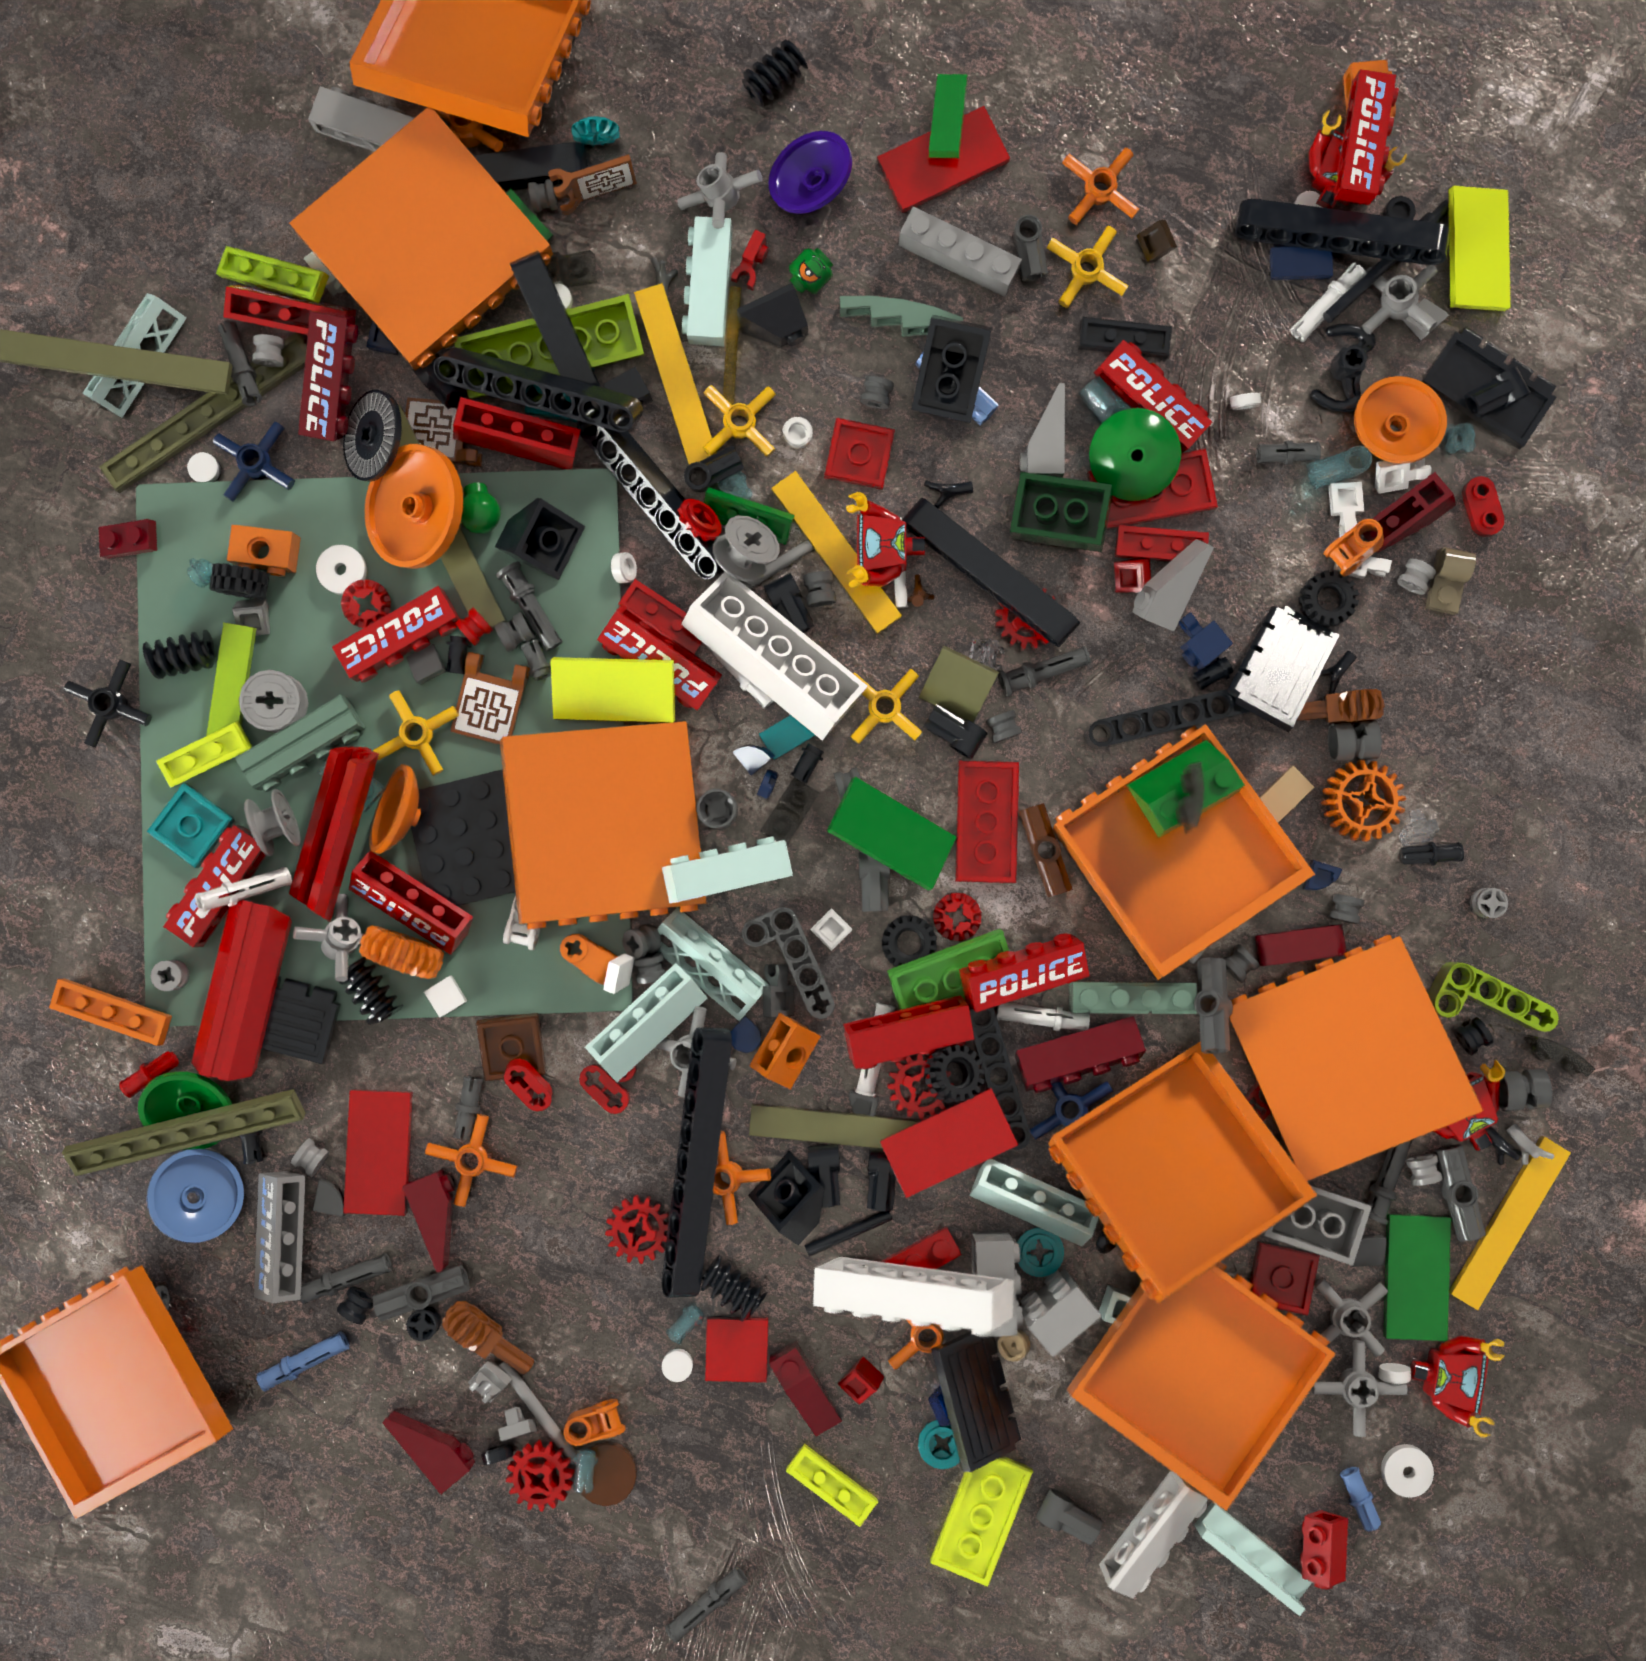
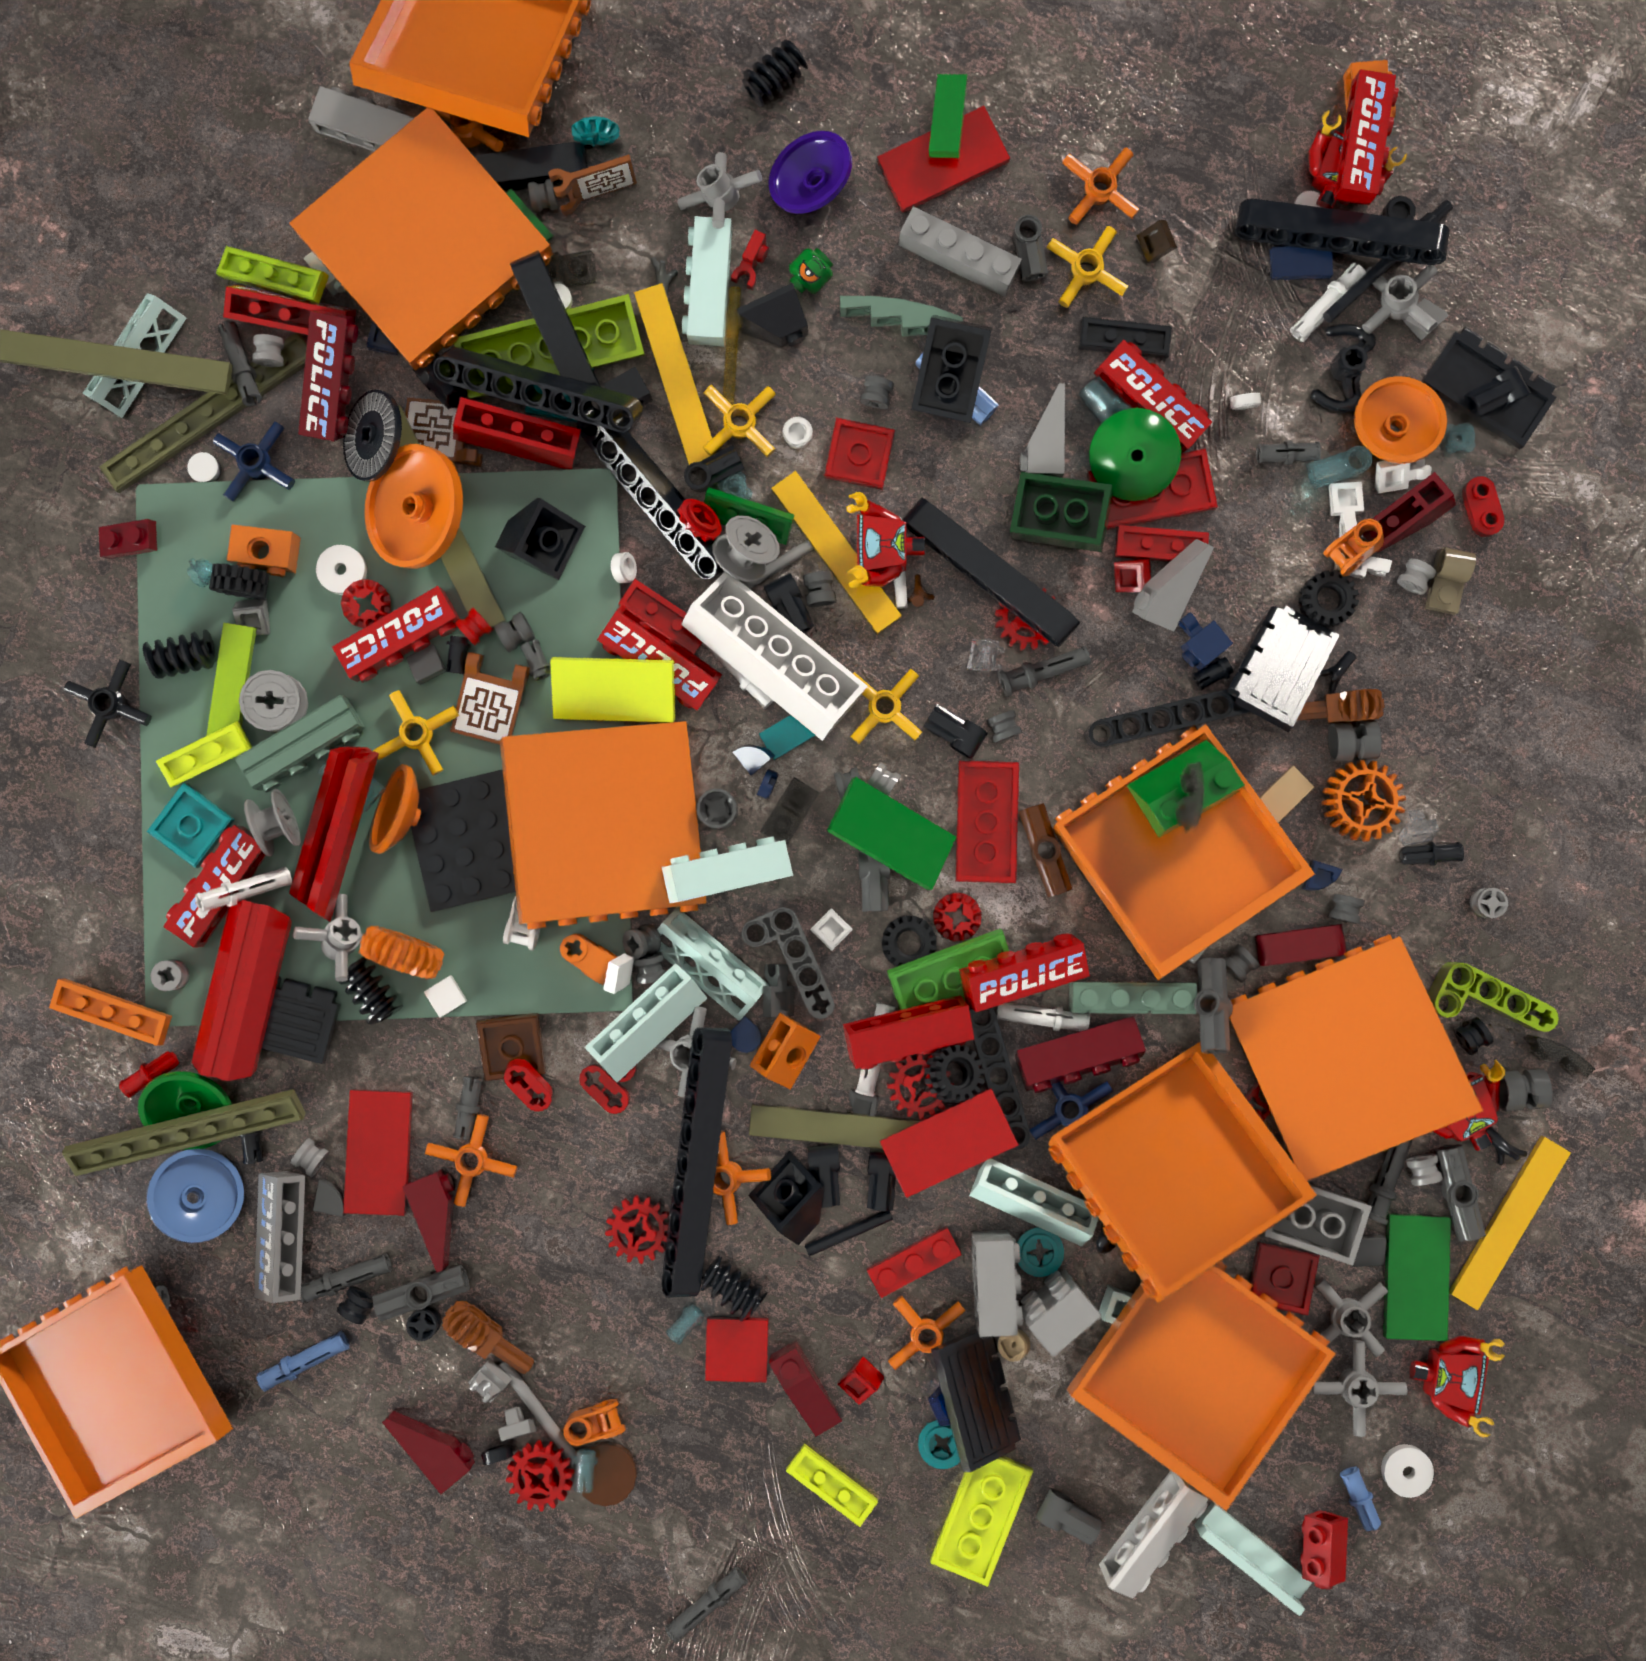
red brick [349,850,473,955] -> none
green piece [461,482,501,534] -> none
dark grey pin [496,561,563,652] -> none
white tile [662,1349,693,1382] -> none
black pin [790,743,824,784] -> none
white brick [813,1257,1014,1335] -> none
olive slope [919,646,999,723] -> none
black bar [924,480,973,508] -> none
white tile [1379,1363,1411,1384] -> none
neon yellow tile [1448,186,1510,311] -> none
light grey bar [1506,1124,1554,1165] -> none
none -> light grey wheel [867,762,901,795]

